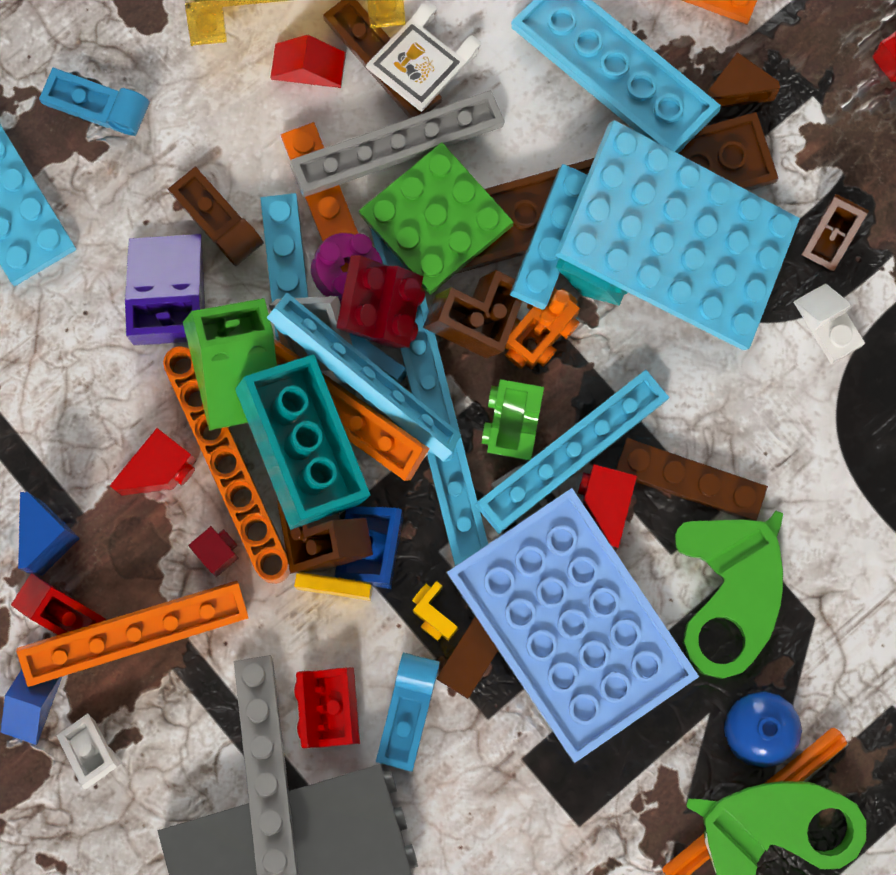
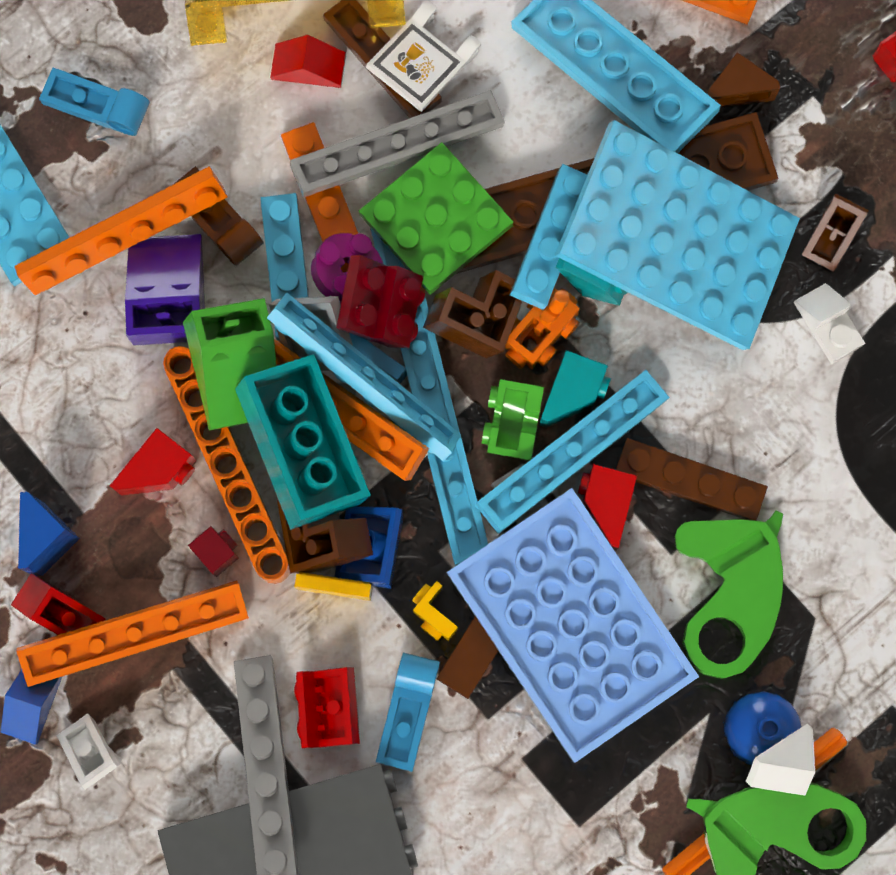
none -> orange plate [15,166,228,295]
none -> teal slope [539,350,611,428]
none -> white slope [746,724,815,796]

